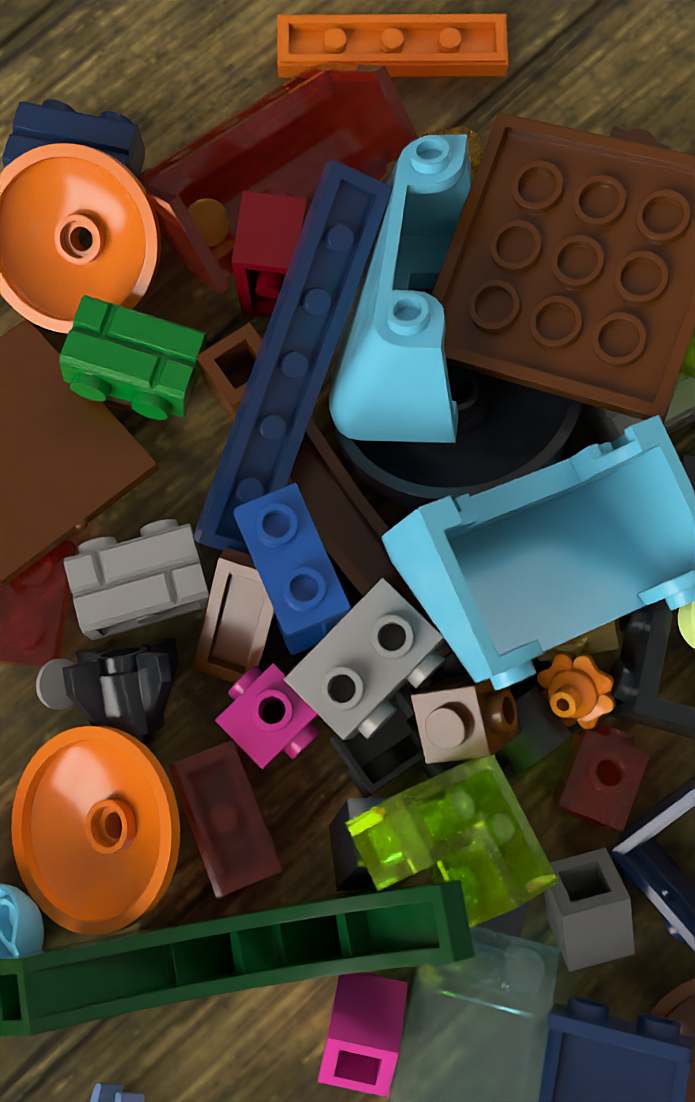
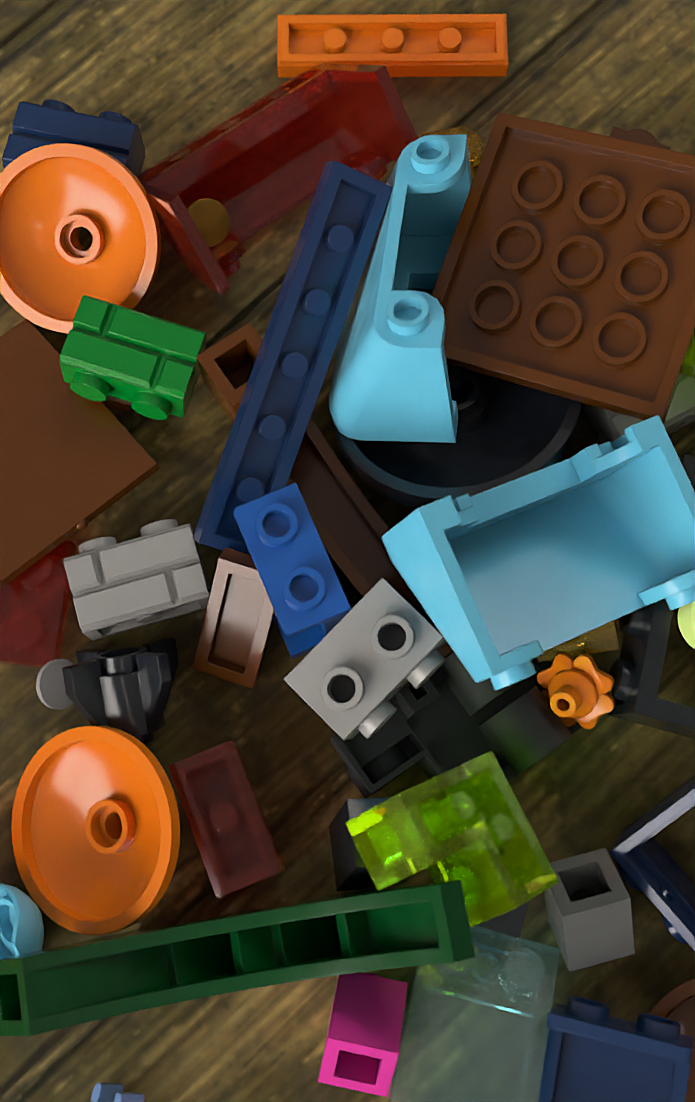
dark pink brick [215,663,321,769] -> none
dark red brick [231,189,308,318] -> none
brick [411,673,520,764] -> none
clear red brick [548,724,650,831] -> none

